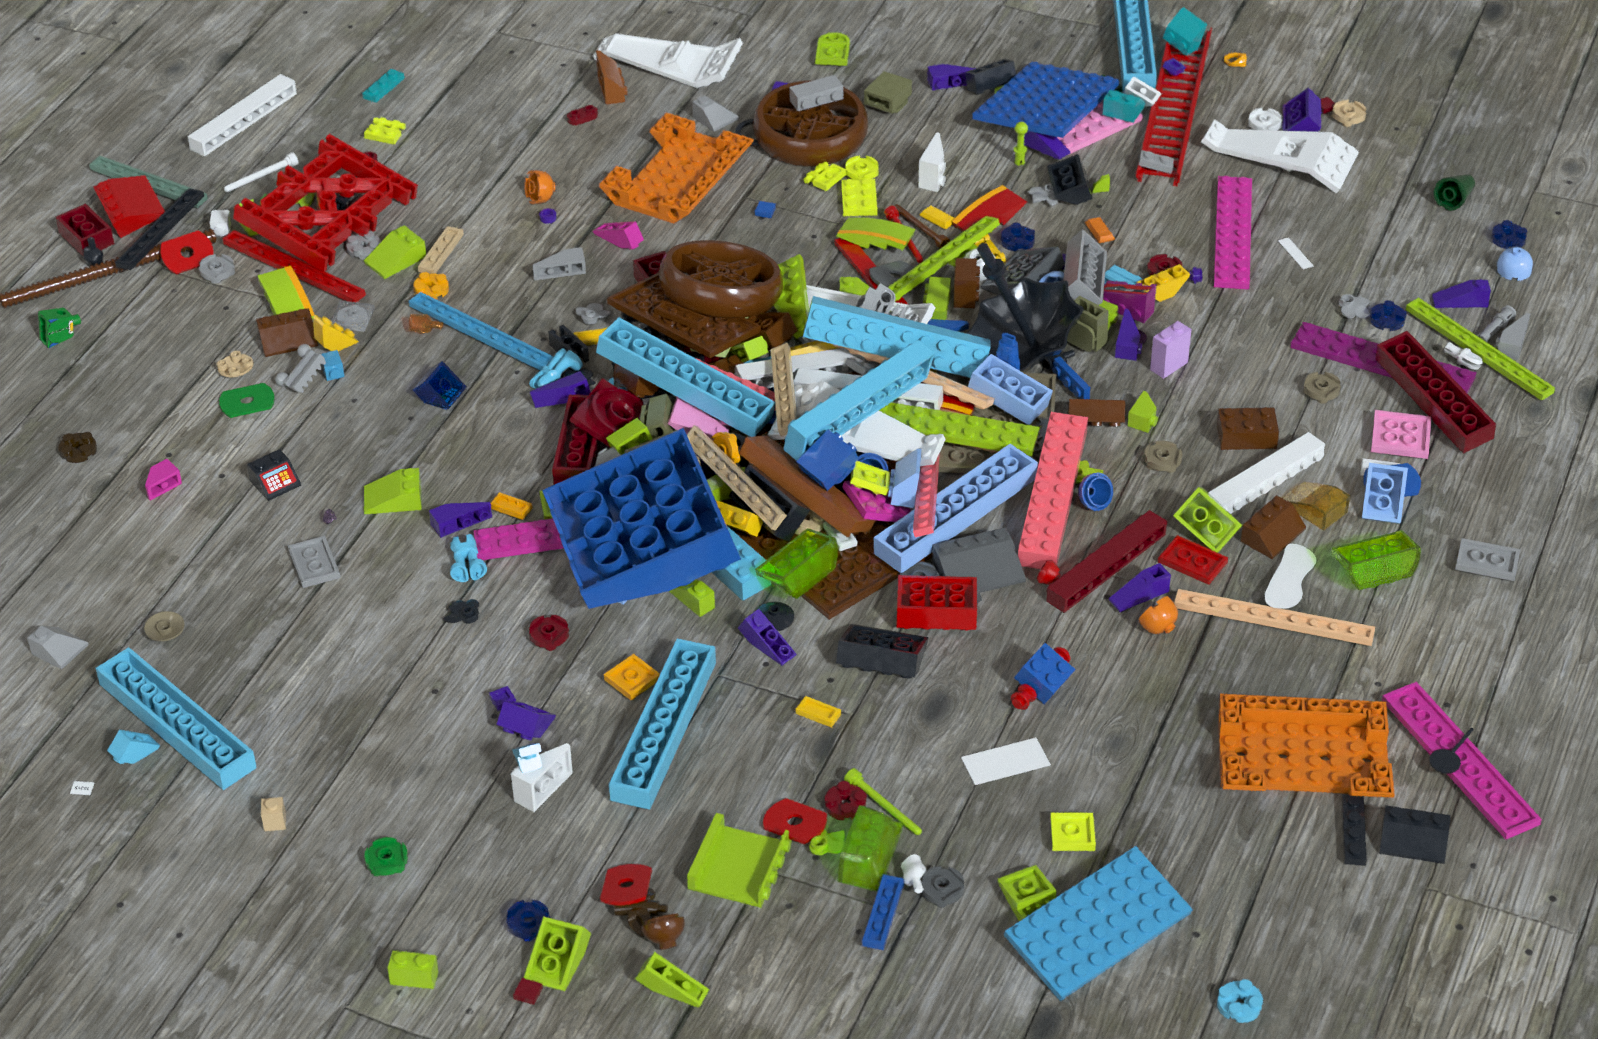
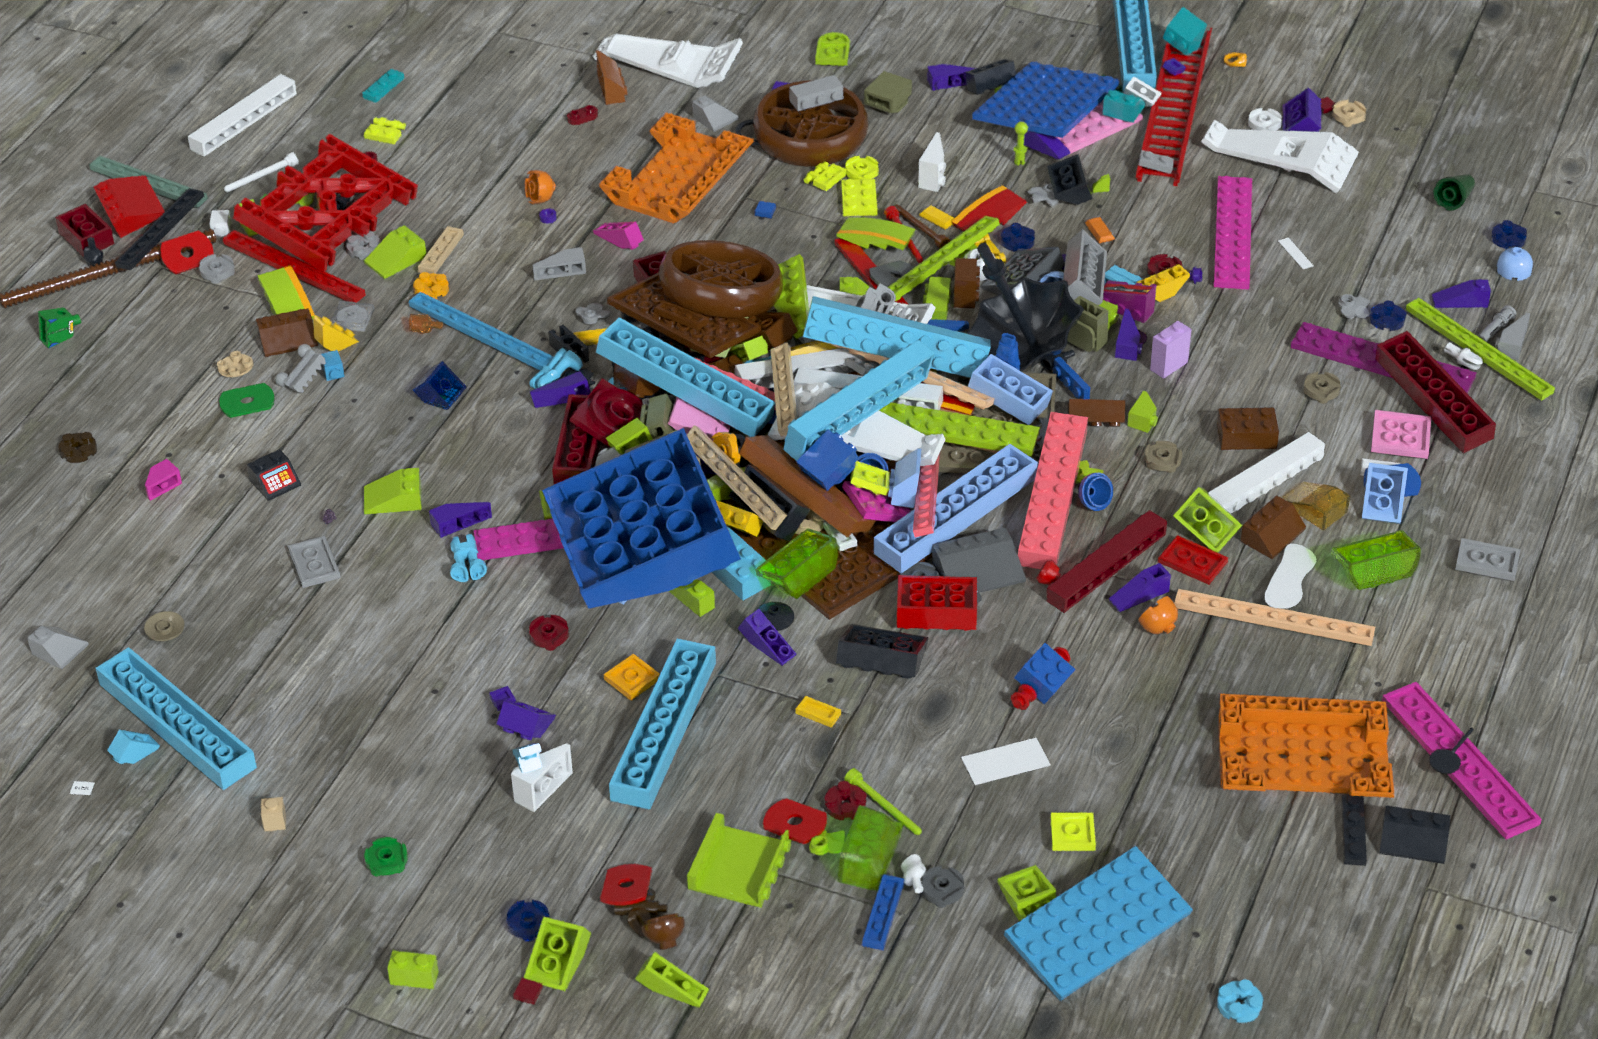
black plate [443,599,479,624] -> none
light orange plate [491,492,533,520] -> none

